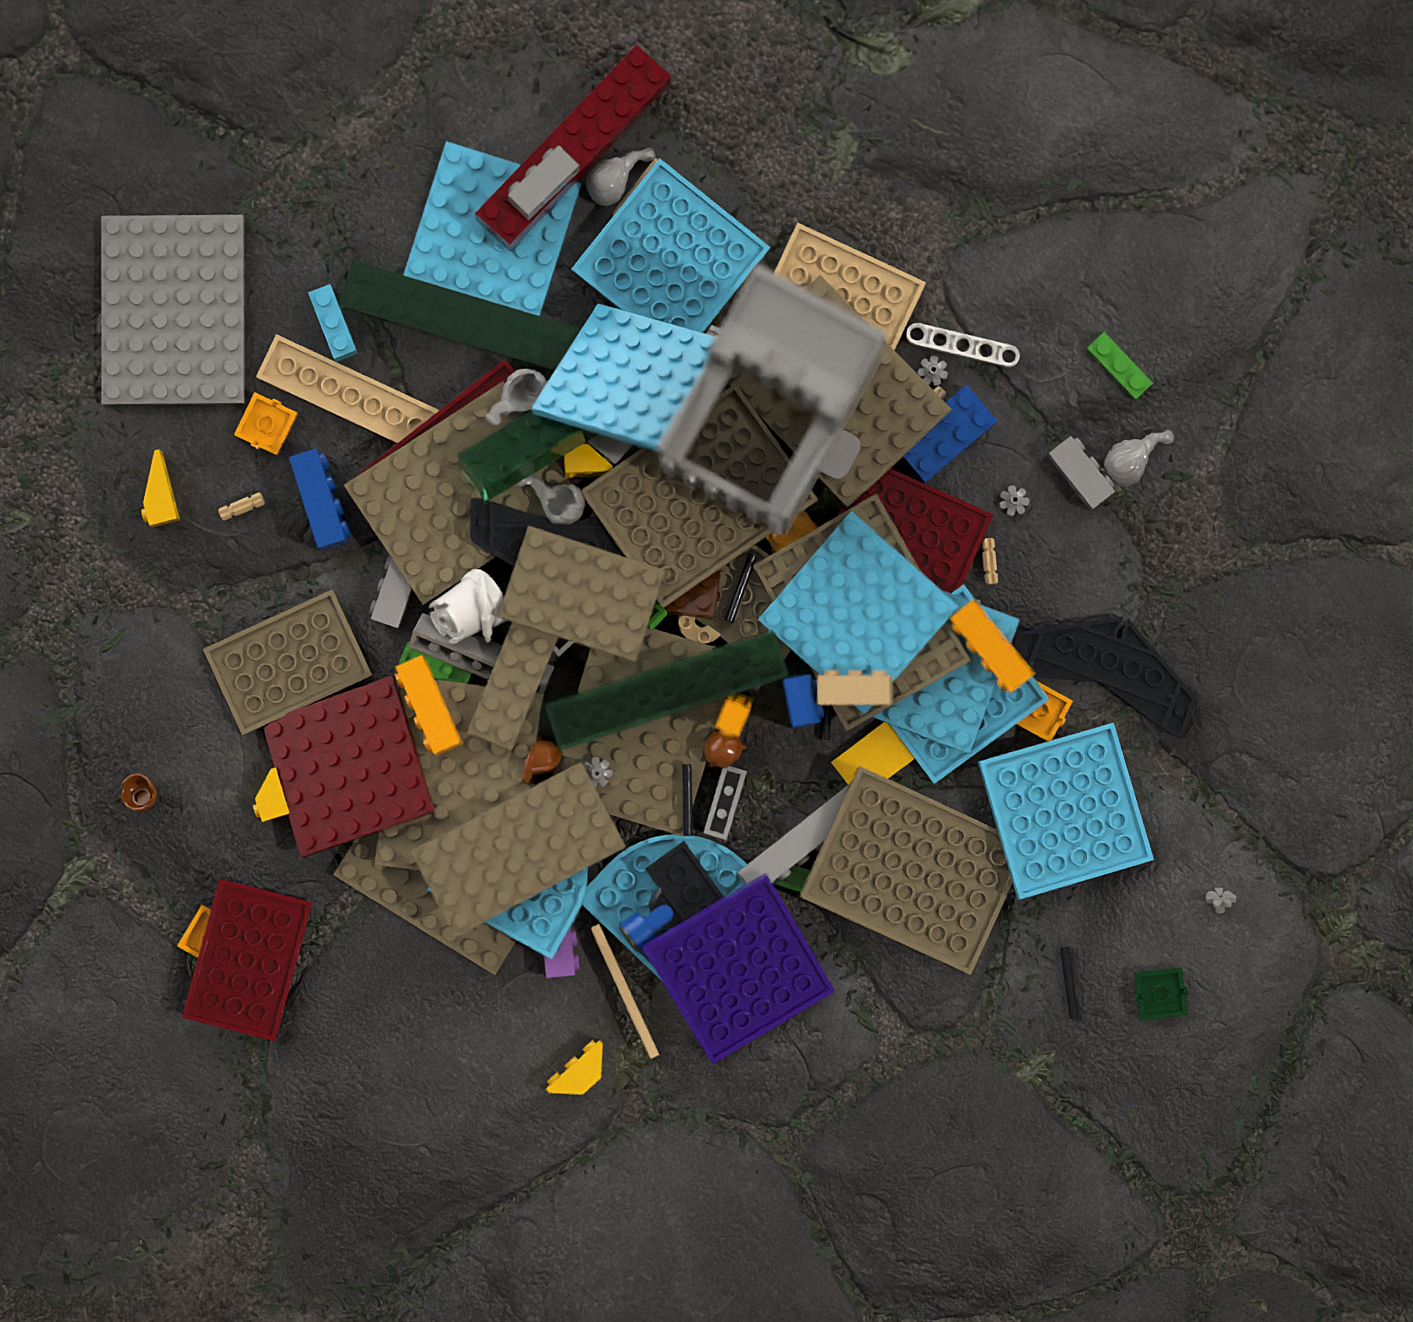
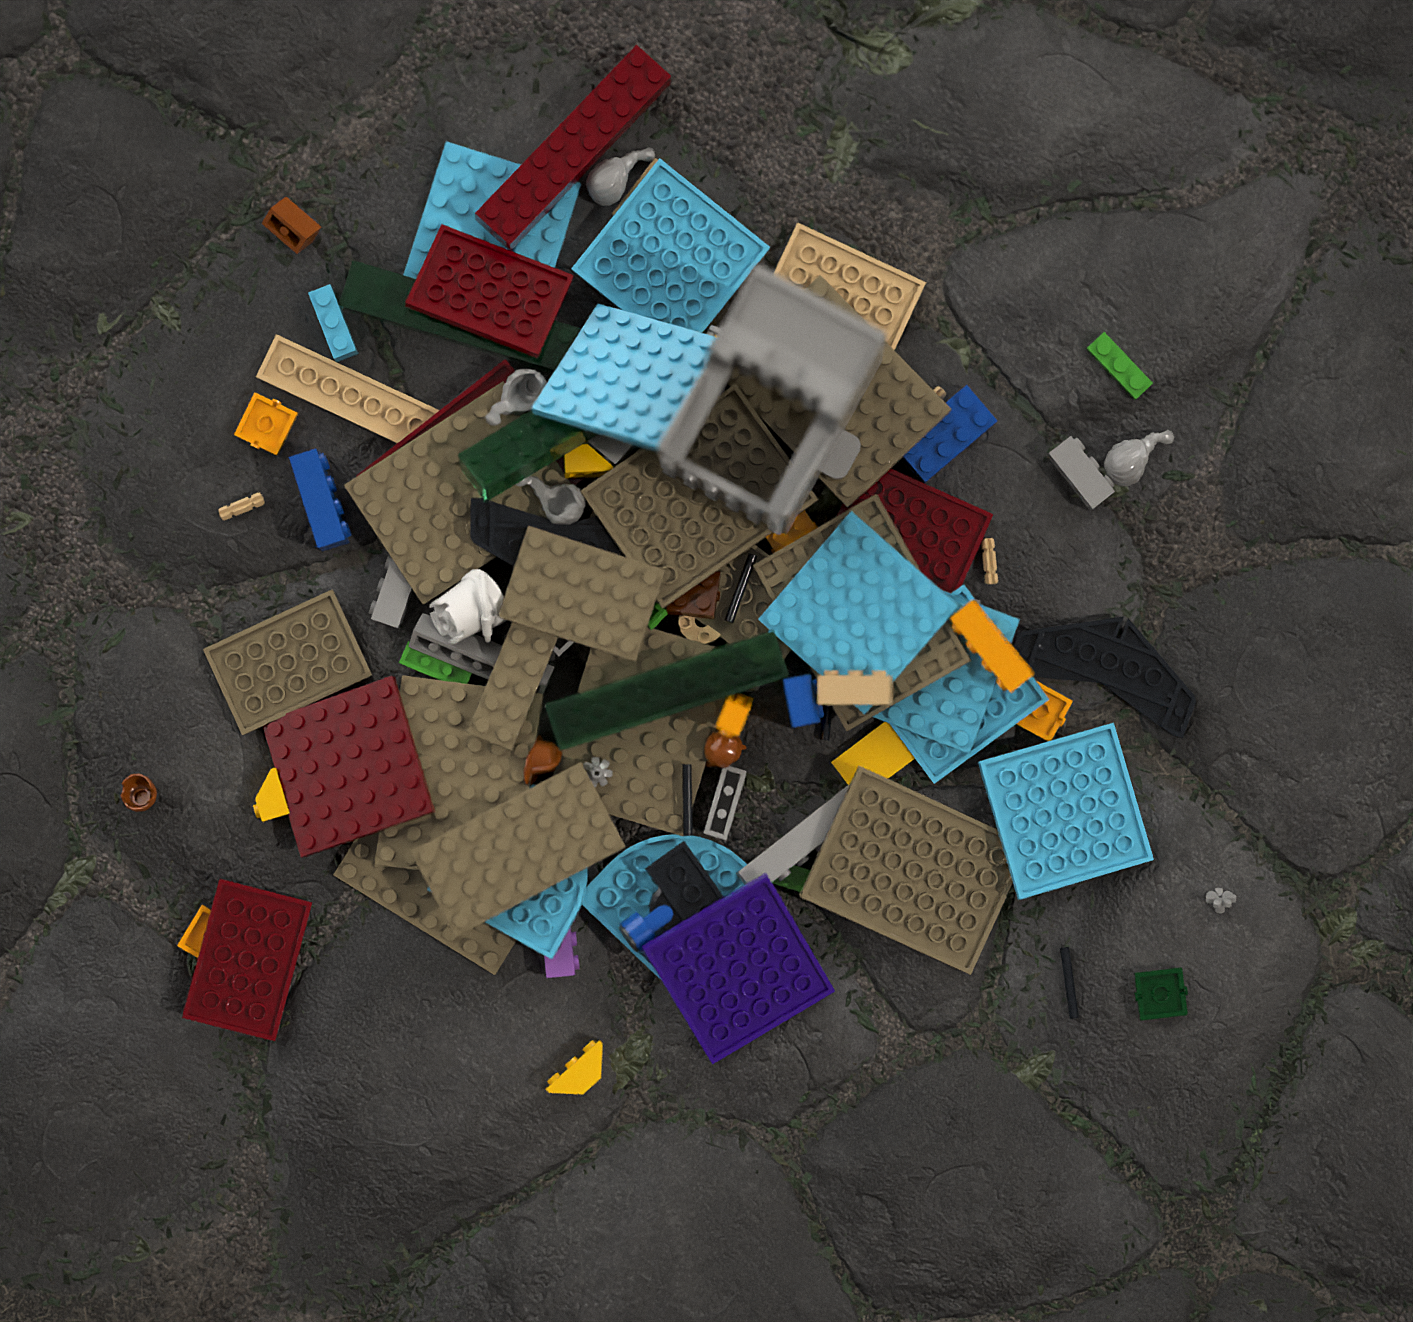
light grey plate [101,215,245,405] -> none
yellow slope [141,450,180,527] -> none
light orange brick [395,655,463,756] -> none
light grey brick [508,146,579,221] -> none
tan tile [591,924,659,1058] -> none
white beam [906,323,1020,368] -> none
light grey plant [918,356,948,386] -> none
light grey plant [999,486,1029,516] -> none
none -> dark orange brick [262,197,321,254]
none -> dark red plate [405,224,574,358]

